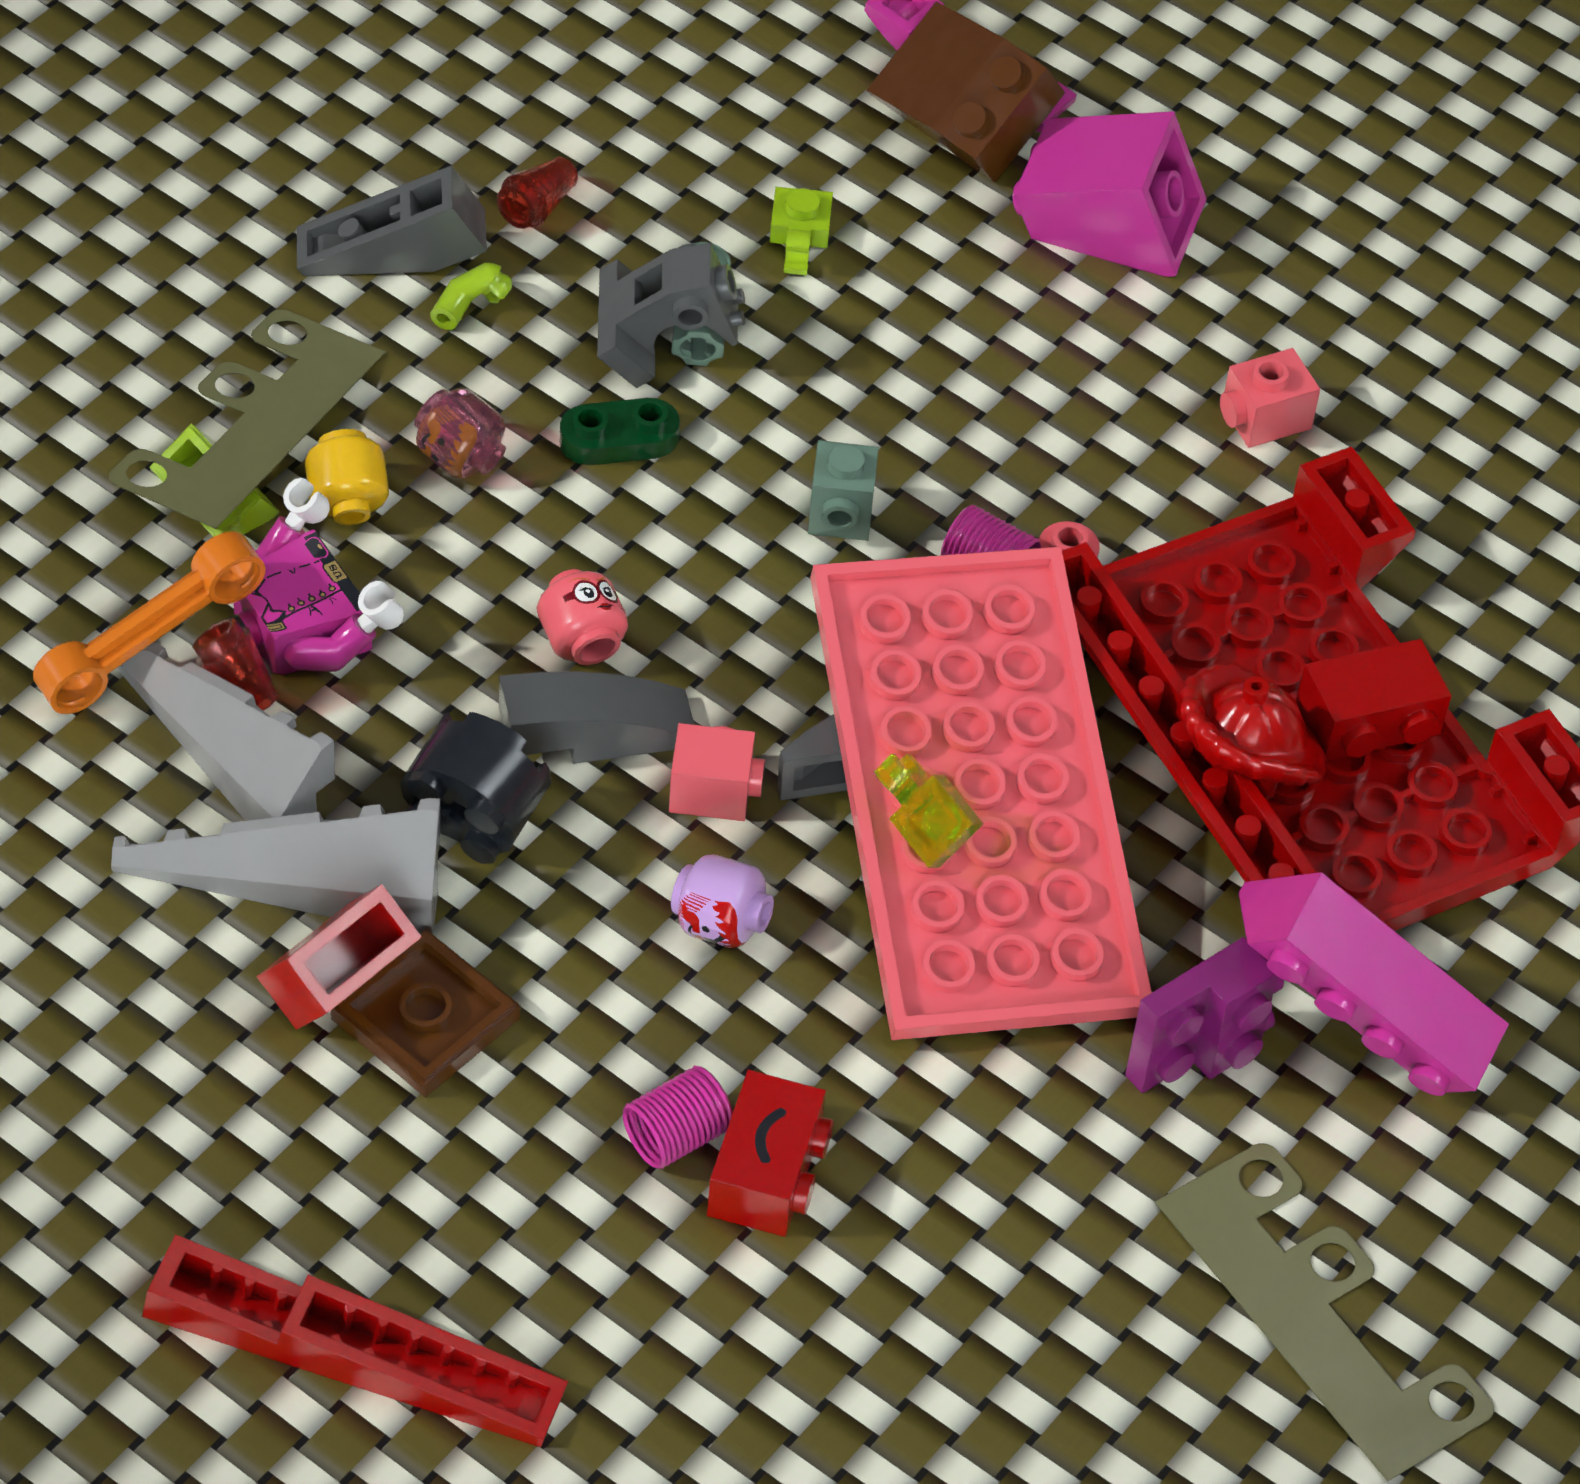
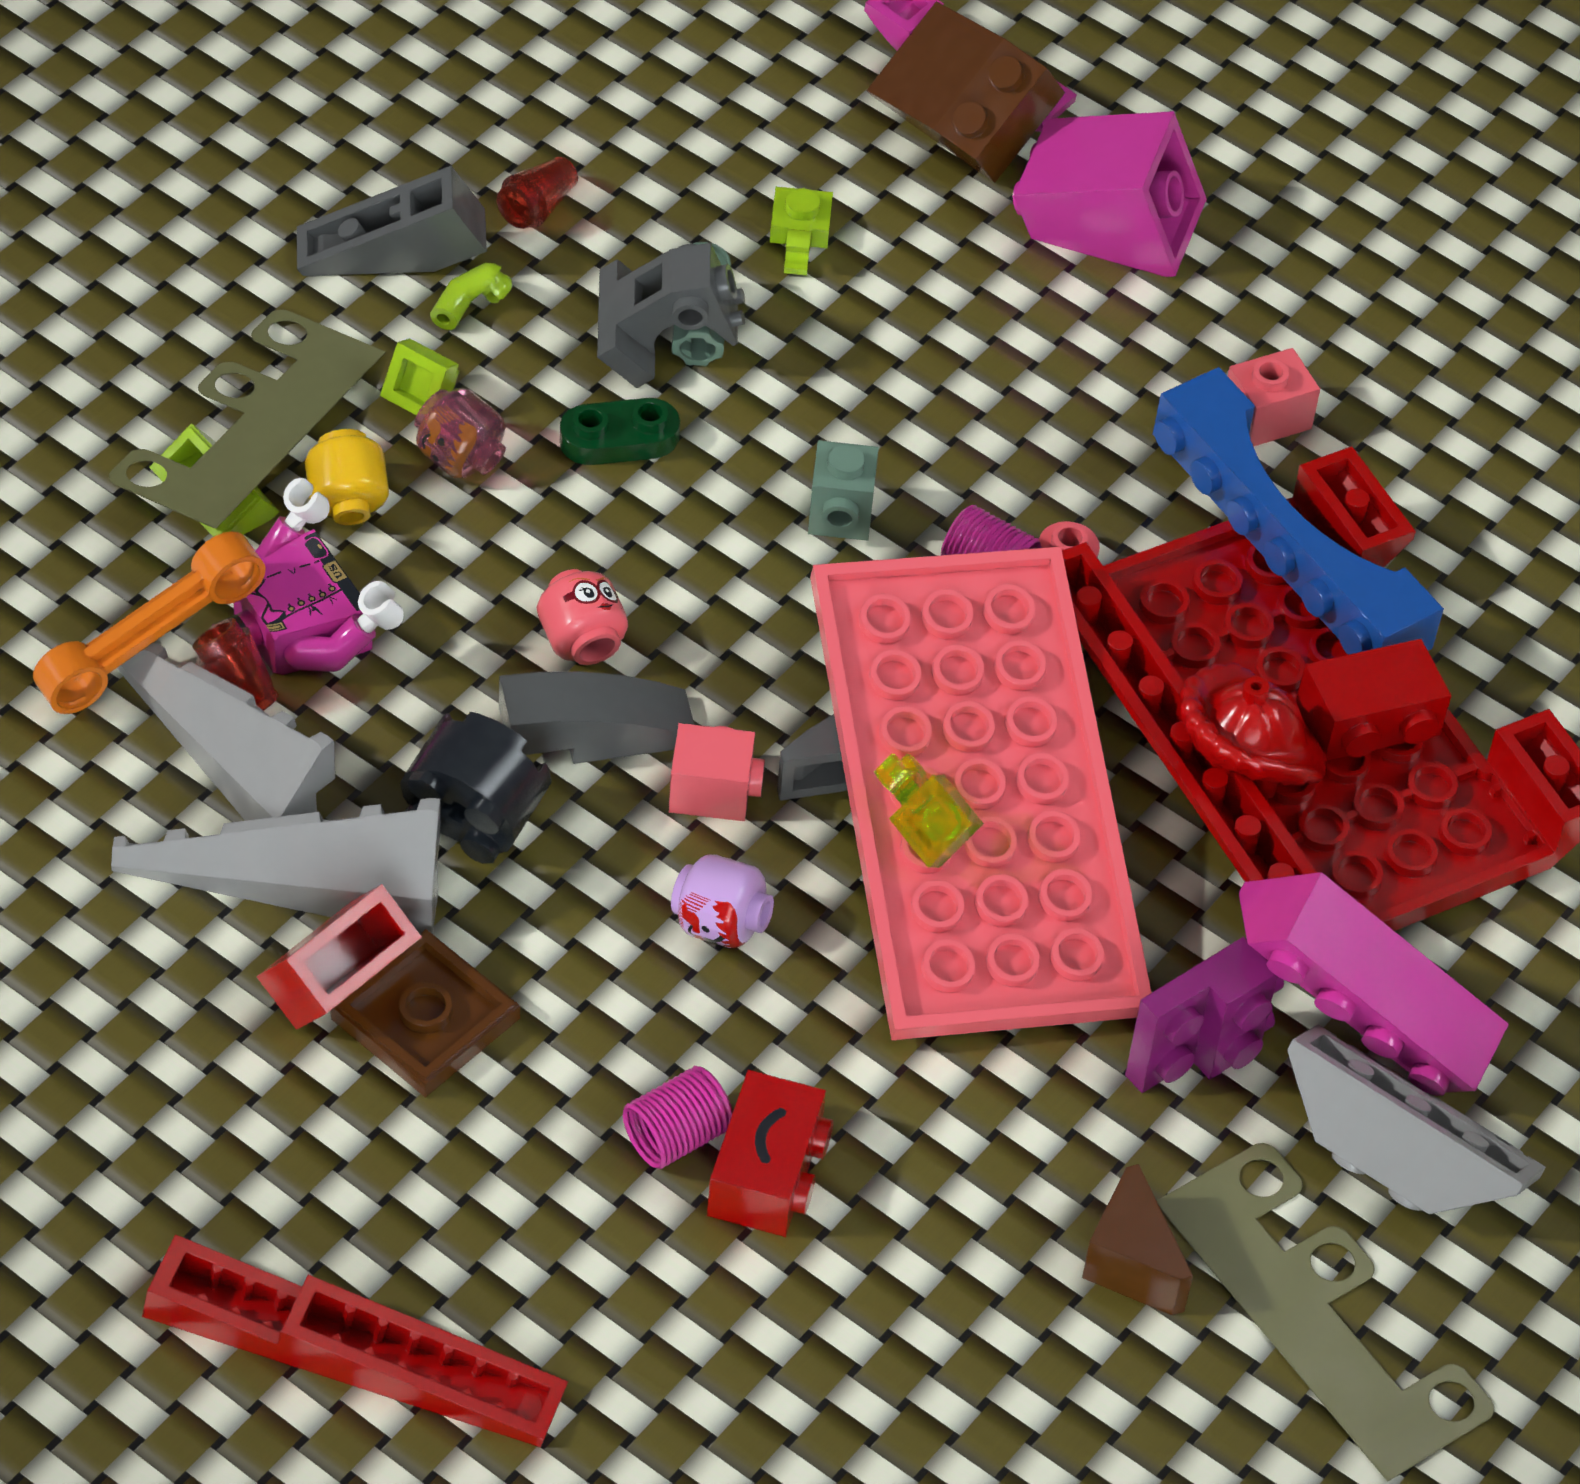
none -> lime tile [380,338,460,421]
none -> reddish brown slope [1082,1164,1193,1315]
none -> blue arch [1153,367,1444,655]
none -> light grey wedge [1287,1025,1546,1214]

